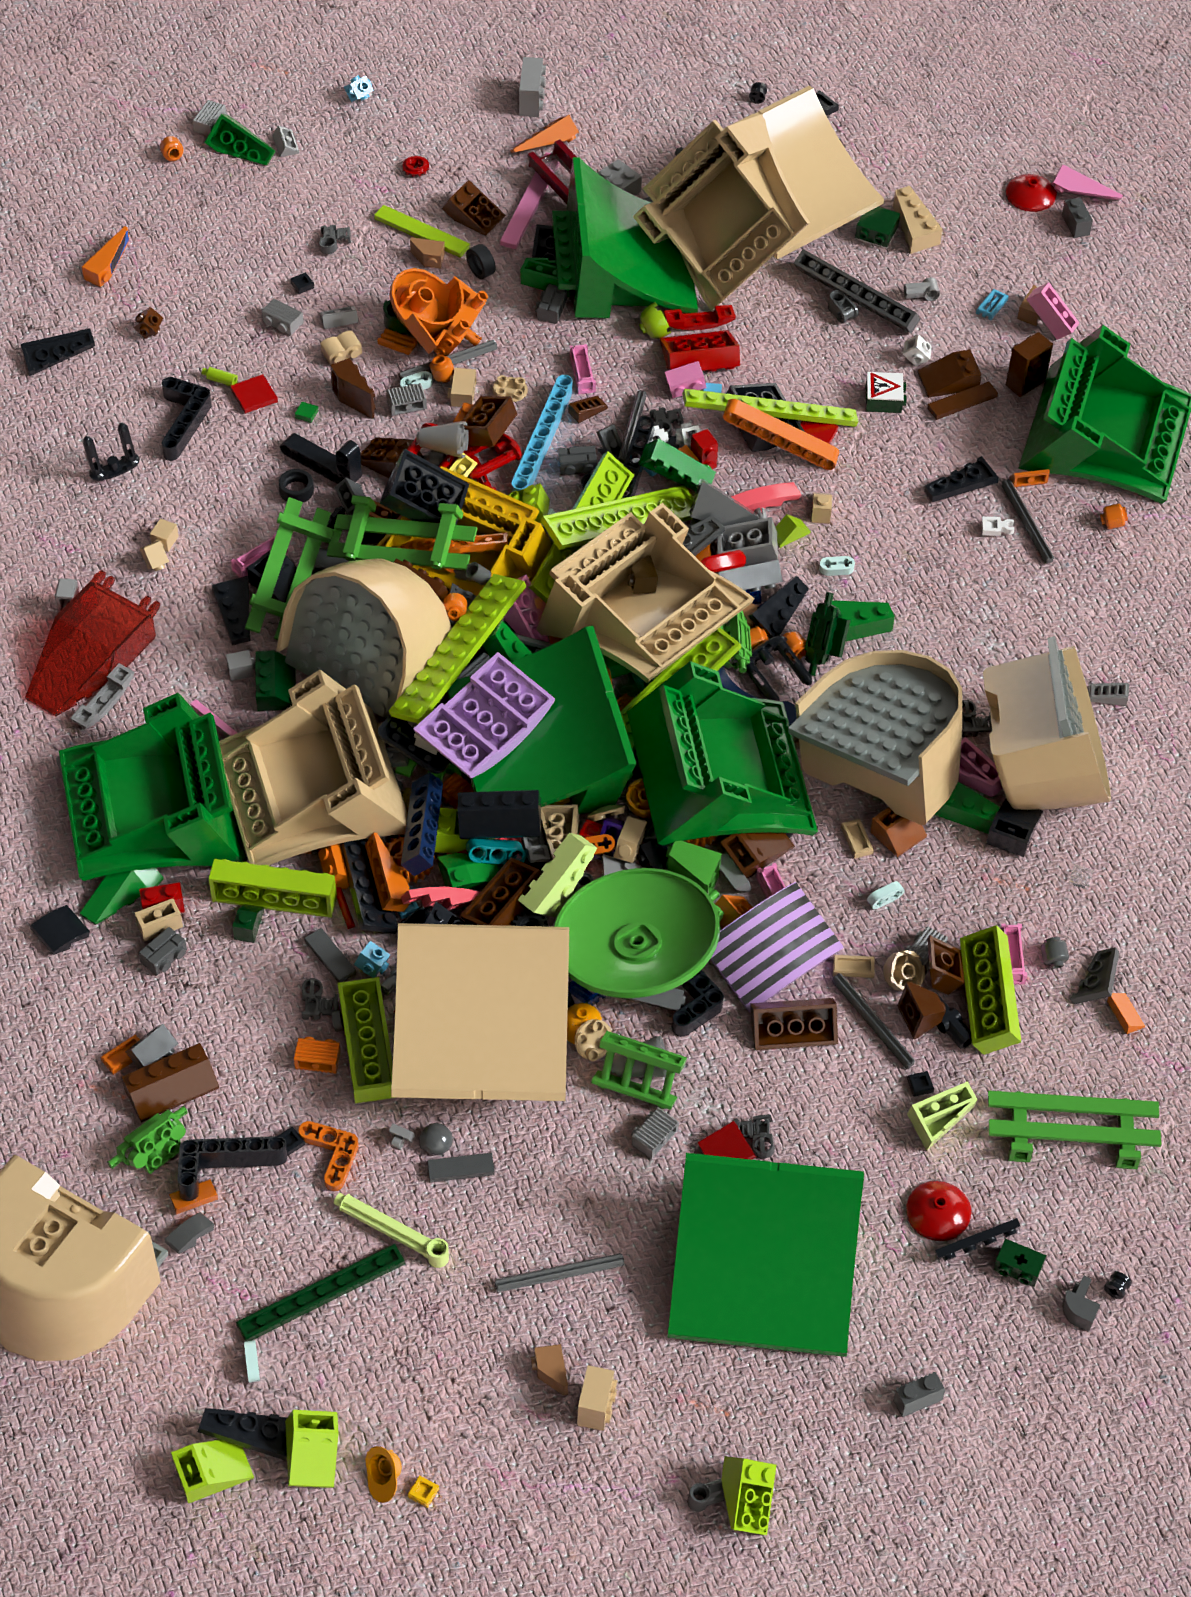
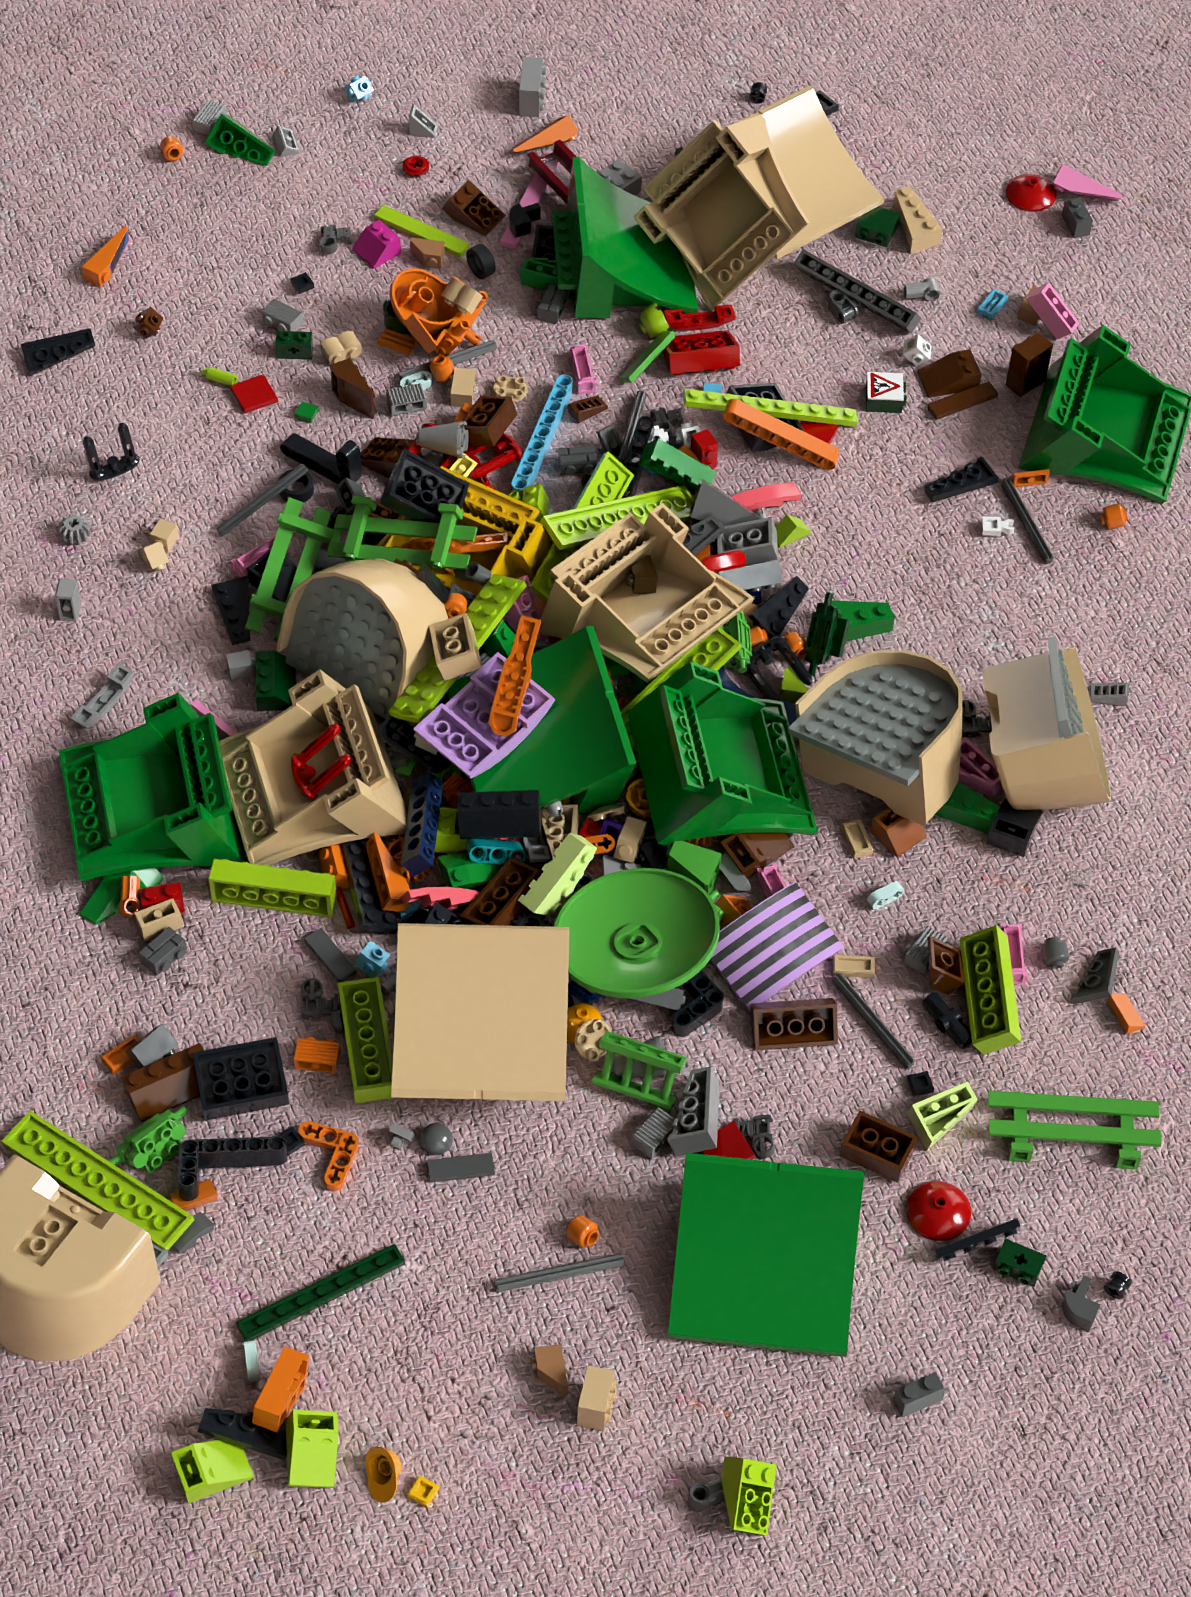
clear red windscreen [25,570,161,717] -> none
black slope [30,905,90,955] -> none
black beam [162,377,212,461] -> none
dark green slope [232,904,265,943] -> none
light grey slope [320,306,358,329] -> none
yellowish green piece [334,1193,449,1268] -> none
bright pink brick [665,361,707,398] -> none
tan slope [811,492,832,524] -> none
light aqua beam [819,556,855,576] -> none
tan cylinder [883,950,925,992] -> none
reddish brown slope [897,982,946,1039] -> none
none -> lime plate [1,1111,194,1250]
none -> light grey gear [59,514,91,545]
none -> orange piece [117,876,142,917]
none -> black slope [193,1037,289,1121]
none -> dark grey axle [216,464,308,536]
none -> orange wedge [251,1346,310,1432]
none -> dark green brick [275,331,313,360]
none -> red piece [291,724,351,799]
none -> dark pink slope [353,220,401,269]
none -> light grey slope [409,105,438,138]
none -> black tile [417,564,450,603]
none -> tan brick [429,613,482,681]
none -> tan brick [441,277,483,314]
none -> orange piece [488,615,541,737]
none -> black brick [509,203,541,238]
none -> light grey hinge [545,801,563,817]
none -> orange head [566,1215,599,1248]
none -> bright green tile [619,331,676,383]
none -> light grey wedge [667,1066,720,1156]
none -> lime slope [780,667,809,703]
none -> reddish brown brick [839,1110,918,1183]

